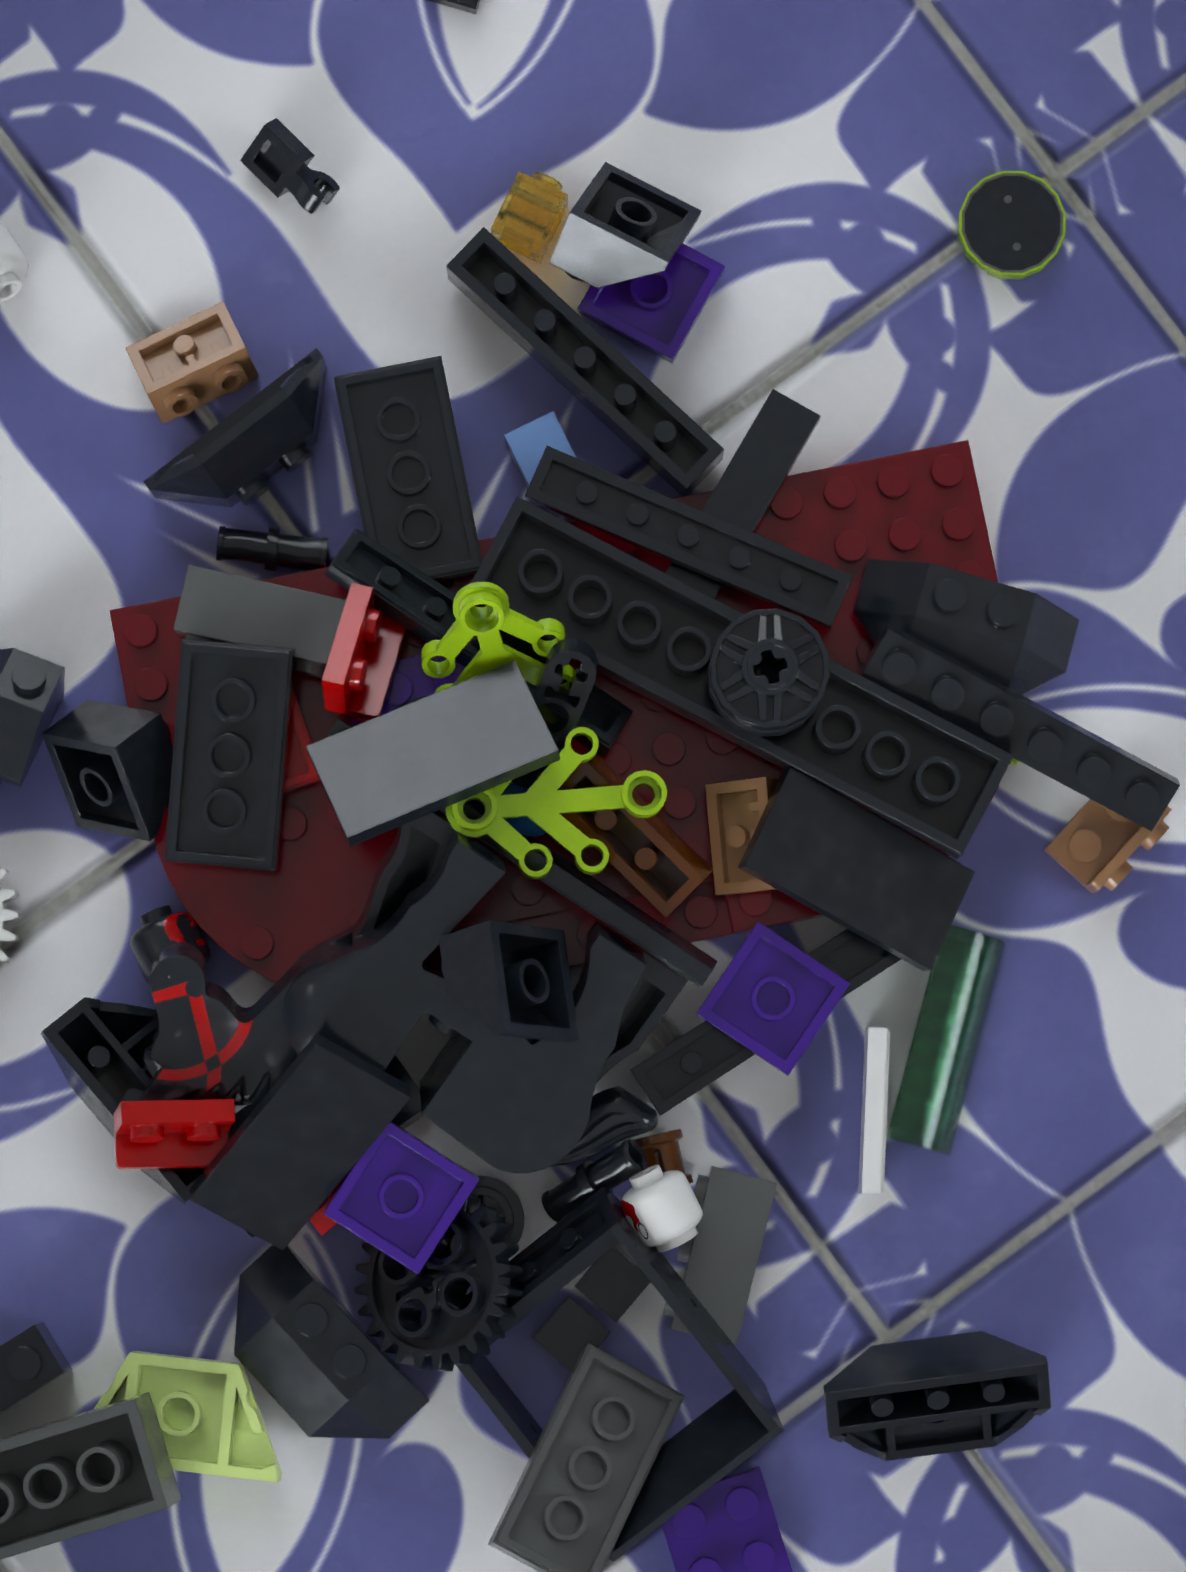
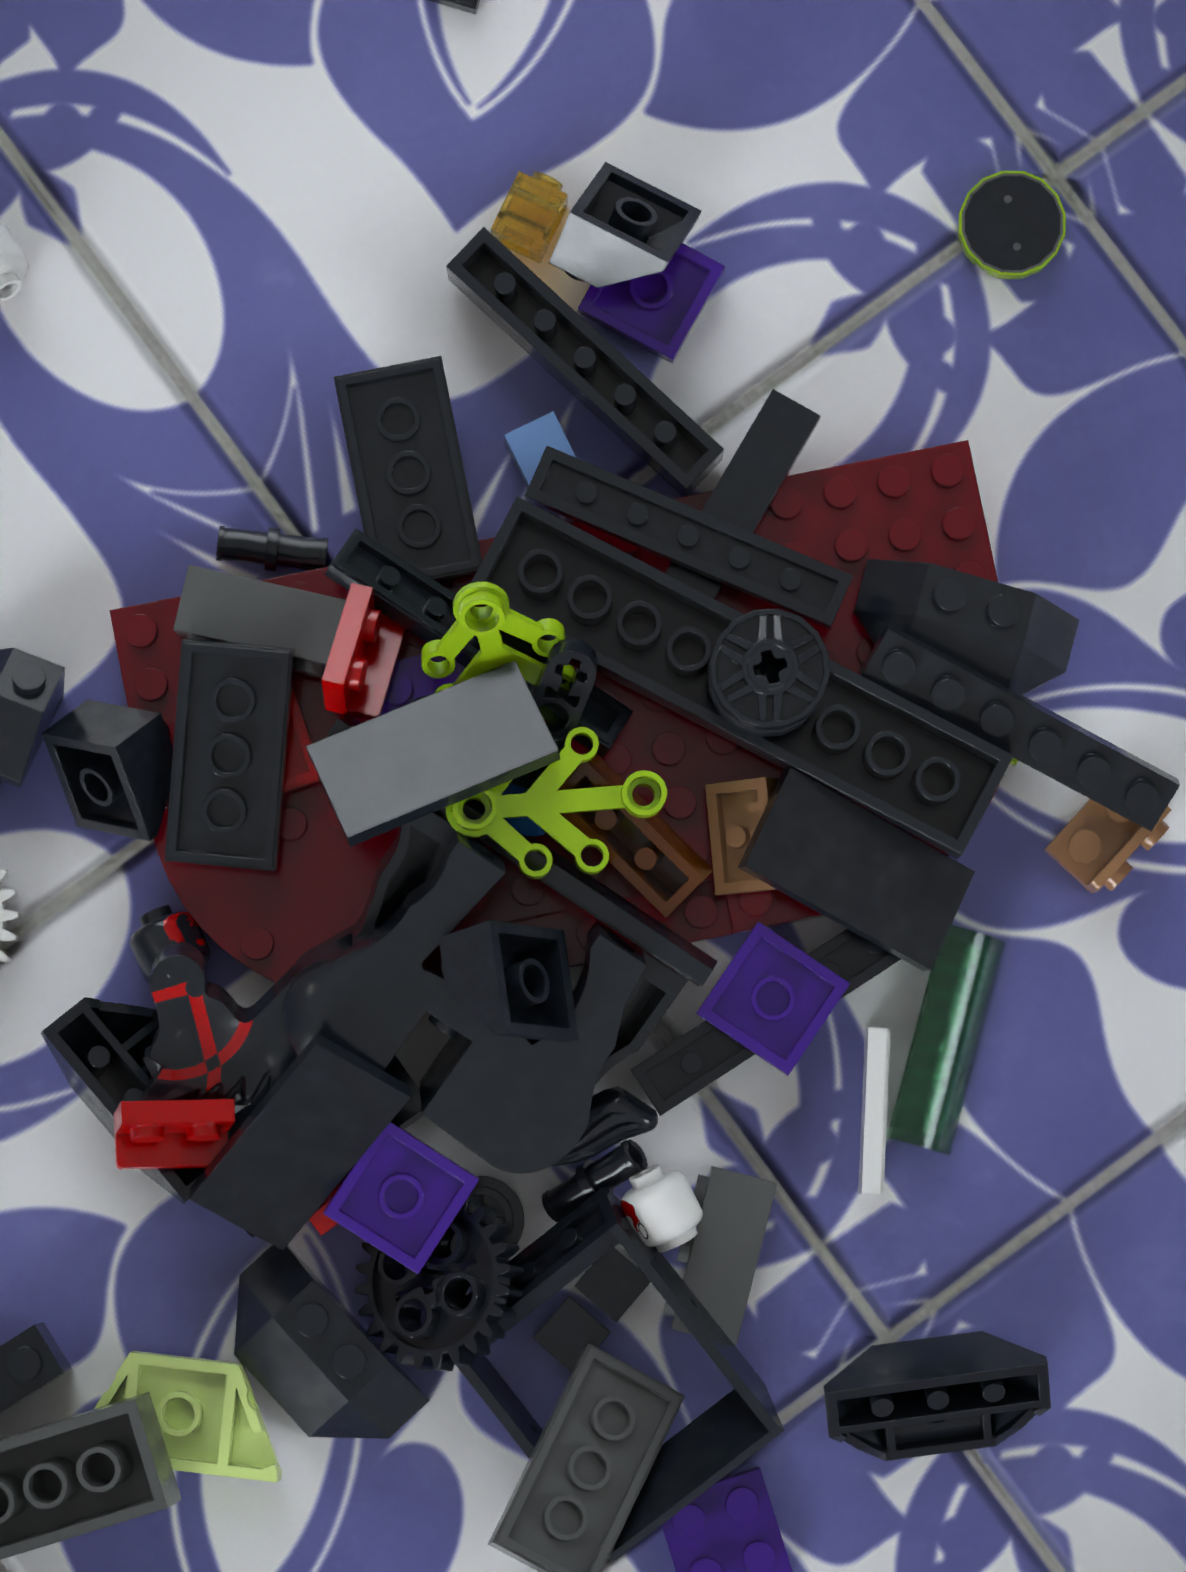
medium nougat bracket [126,301,259,423] -> none
black wedge [143,348,327,507] -> none
black plate [240,118,340,214] -> none
reddish brown bush [634,1129,693,1184] -> none

